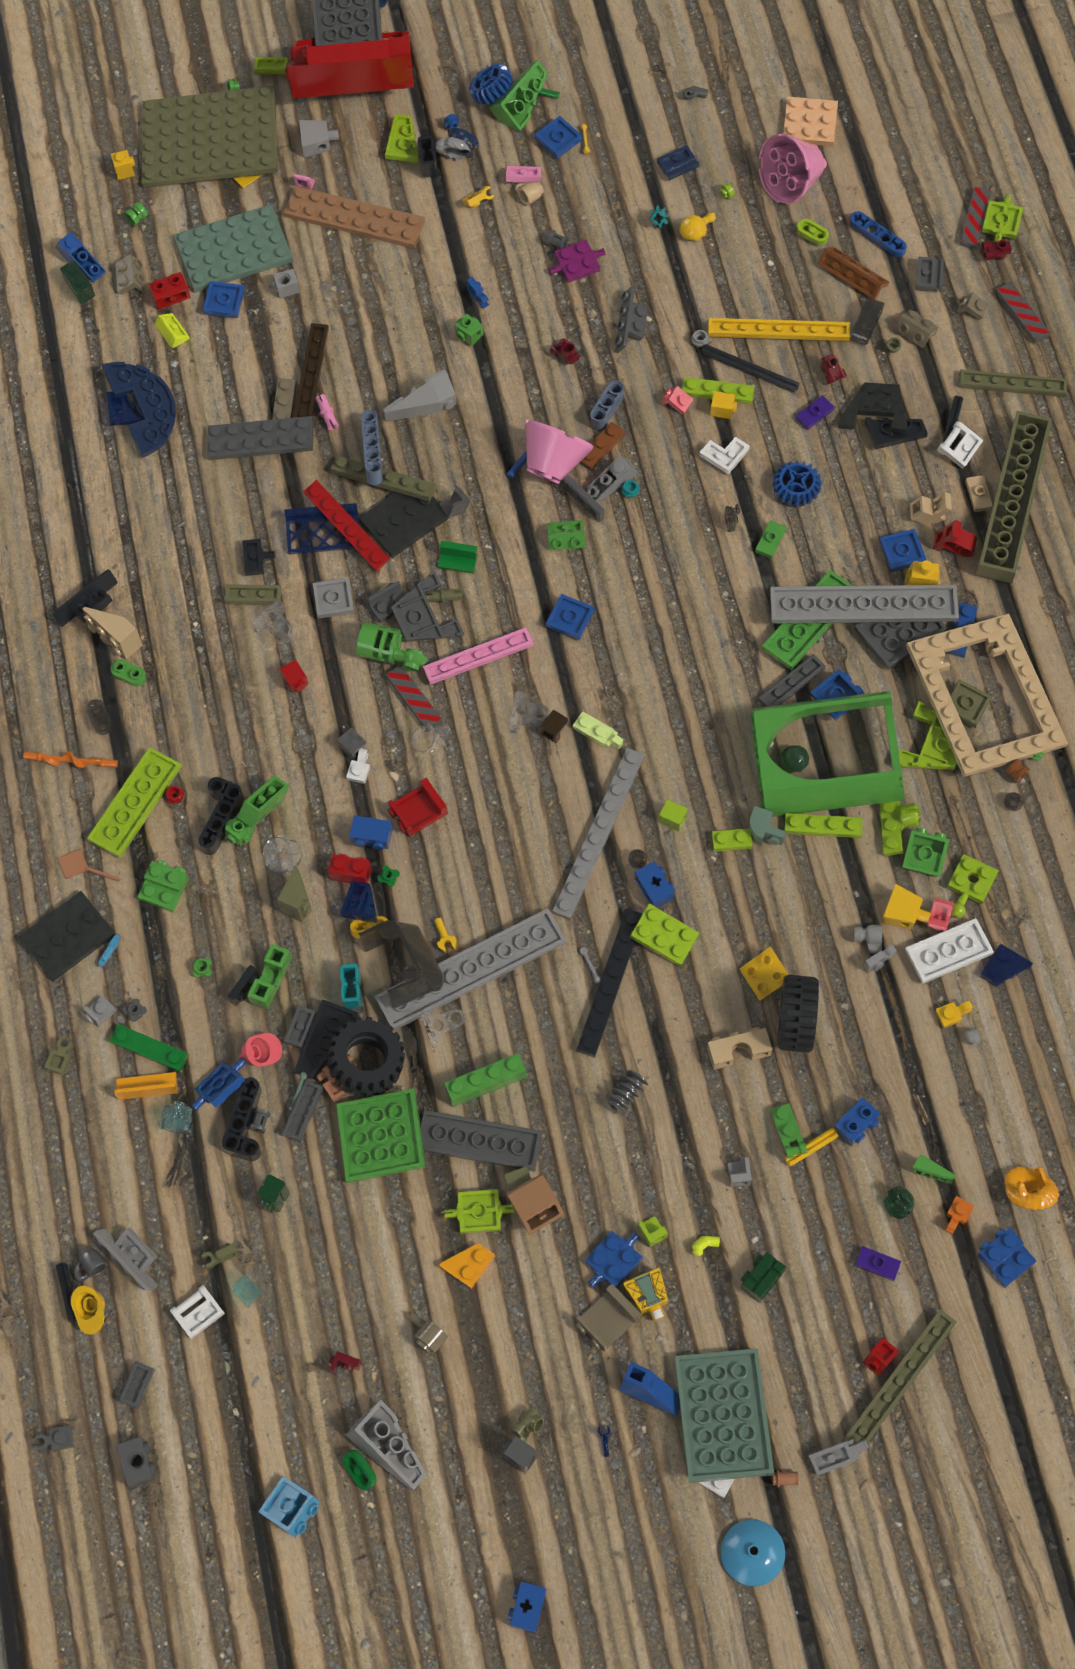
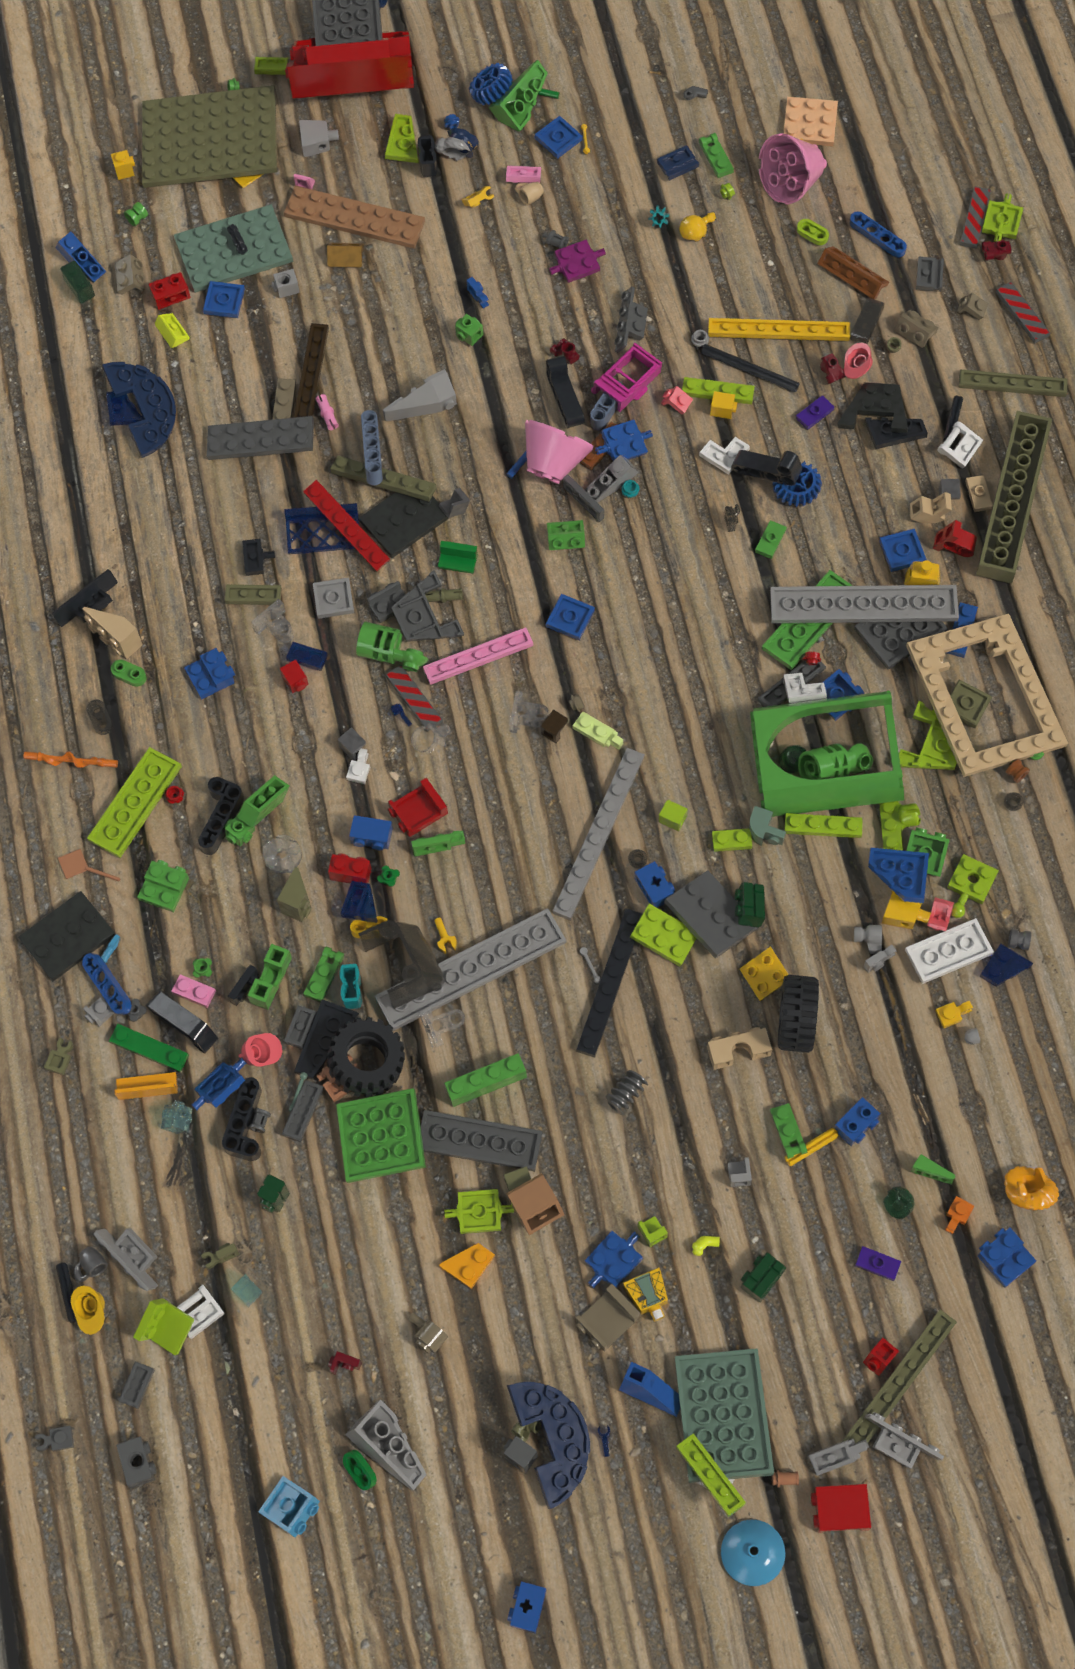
none -> blue beam [82,953,132,1015]
none -> lime bracket [133,1298,194,1355]
none -> beam [145,991,218,1054]
none -> bright pink plate [171,974,216,1008]
none -> blue plate [184,648,235,700]
none -> black axle [227,224,248,255]
none -> clear blue plate [286,642,328,671]
none -> bright green plate [303,946,344,1003]
none -> pearl gold panel [327,243,364,267]
none -> clear blue hand [391,704,412,727]
none -> bright green hinge [411,831,465,857]
none -> dark blue plate [507,1382,590,1509]
none -> black beam [546,355,585,428]
none -> dark tan plate [569,694,585,712]
none -> dark pink piece [591,343,662,412]
none -> blue plate [595,420,653,461]
none -> dark grey plate [664,870,758,959]
none -> lime plate [676,1433,746,1517]
none -> bright green plate [699,133,734,178]
none -> black beam [731,450,802,486]
none -> dark green brick [734,882,765,928]
none -> white plate [784,673,827,704]
none -> bright green cylinder [798,743,873,780]
none -> red plate [803,652,821,665]
none -> red panel [811,1484,871,1533]
none -> coral piece [844,343,873,379]
none -> light grey bracket [864,1412,944,1469]
none -> blue plate [868,848,929,903]
none -> flat silver panel [939,479,961,500]
none -> flat silver wheel [1008,928,1031,950]

